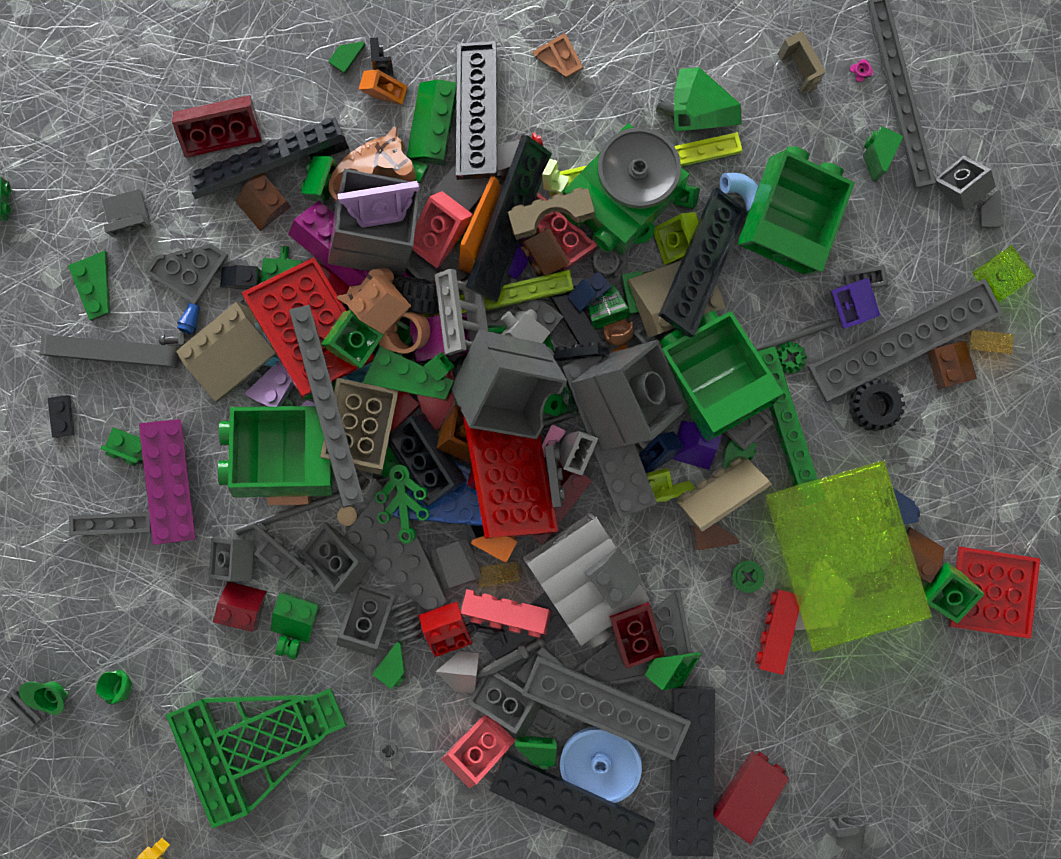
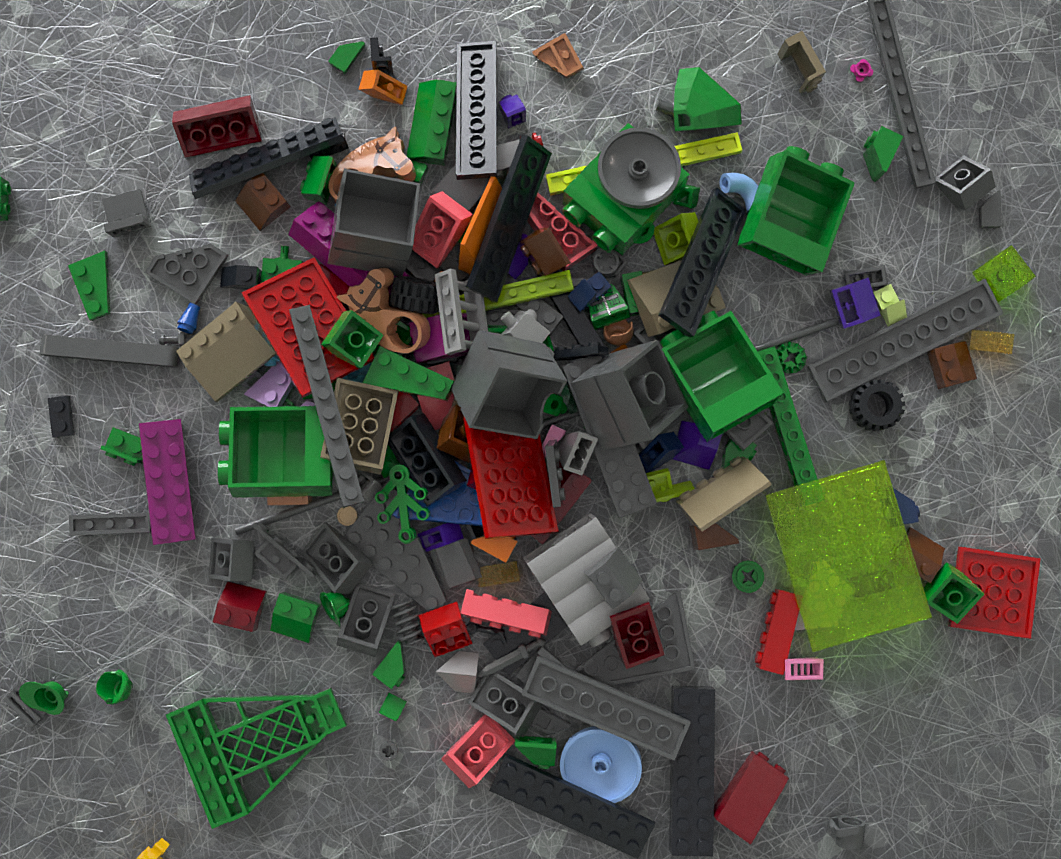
green wheel [275,635,301,660] -> none
lavender wing [337,181,419,228] -> none
nougat slope [347,275,411,334] -> none
green slope [424,351,454,381] -> none
dark tan arch [508,188,595,240] -> none
yellowish green bracket [542,159,569,194] -> none
green slope [645,652,702,691] -> none
none -> green piece [320,591,350,627]
none -> green slope [379,692,407,721]
none -> dark purple slope [417,523,464,552]
none -> dark purple slope [499,94,526,129]
none -> bright pink slope [785,658,824,680]
none -> yellowish green slope [873,284,907,326]

